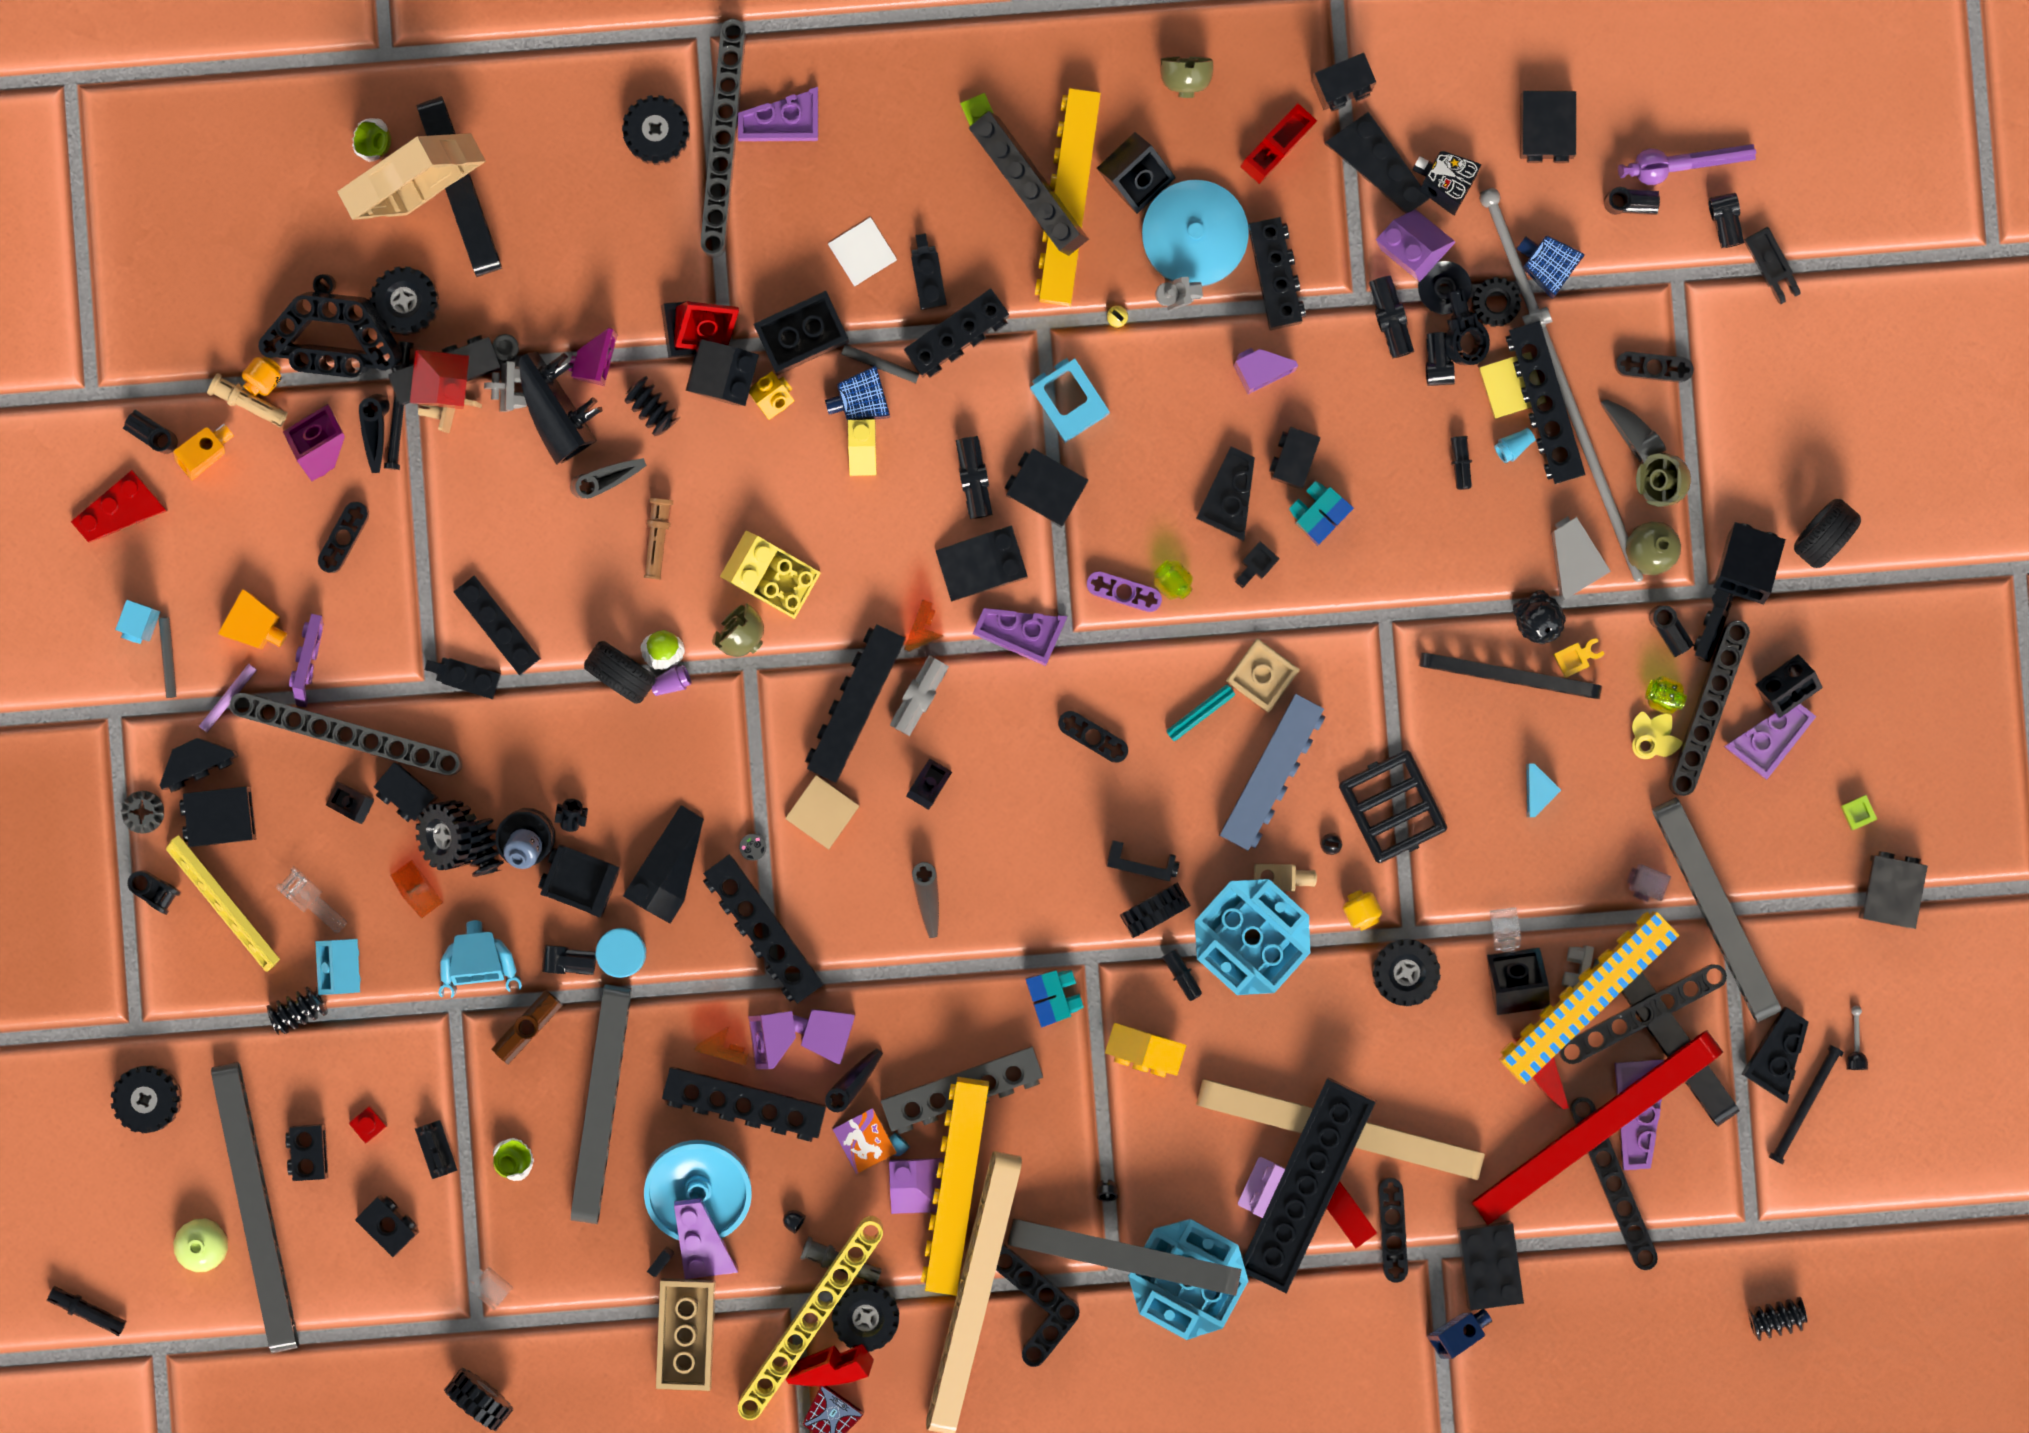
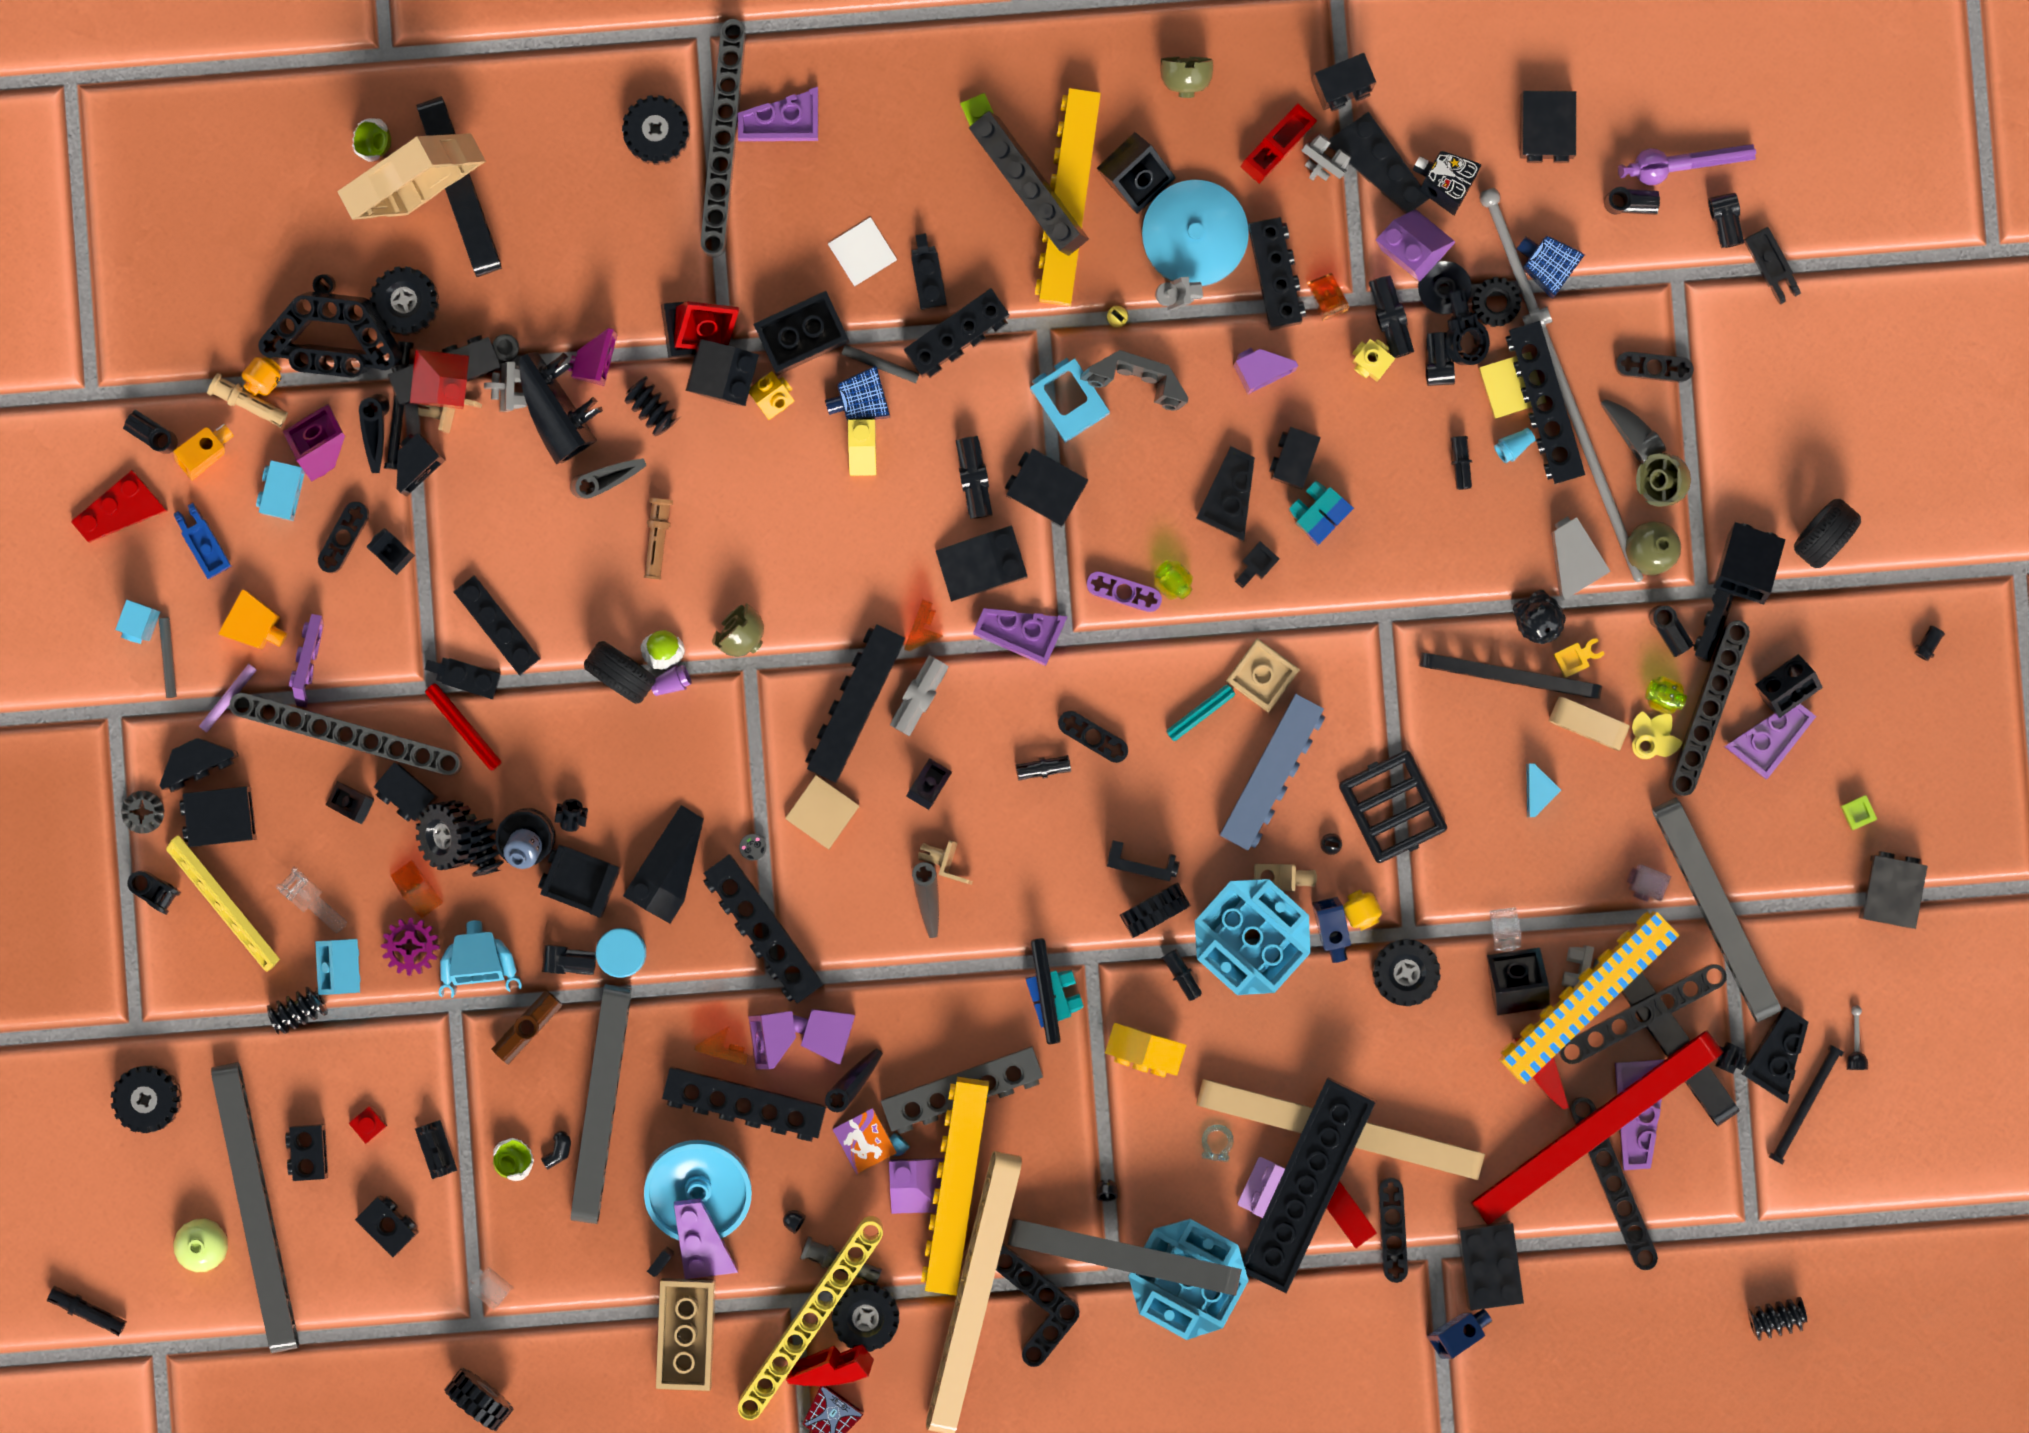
light yellow slope [720,531,821,619] -> none
none -> blue hinge [173,503,232,579]
none -> medium azure brick [256,460,305,521]
none -> black bracket [367,528,415,575]
none -> magenta gear [381,918,440,976]
none -> black slope [396,433,446,497]
none -> red axle [425,683,502,771]
none -> black arm [541,1131,571,1170]
none -> tan bracket [918,840,973,885]
none -> black pin [1015,755,1071,781]
none -> black axle [1031,938,1061,1045]
none -> dark grey slope [1080,350,1188,411]
none -> clear light blue piece [1201,1125,1234,1162]
none -> light grey hips [1301,134,1352,181]
none -> clear orange slope [1307,273,1349,321]
none -> dark blue torso [1312,897,1351,963]
none -> light yellow brick [1352,339,1396,382]
none -> tan beam [1548,696,1630,751]
none -> black gear [1715,1042,1747,1074]
none -> black pin [1914,625,1945,661]

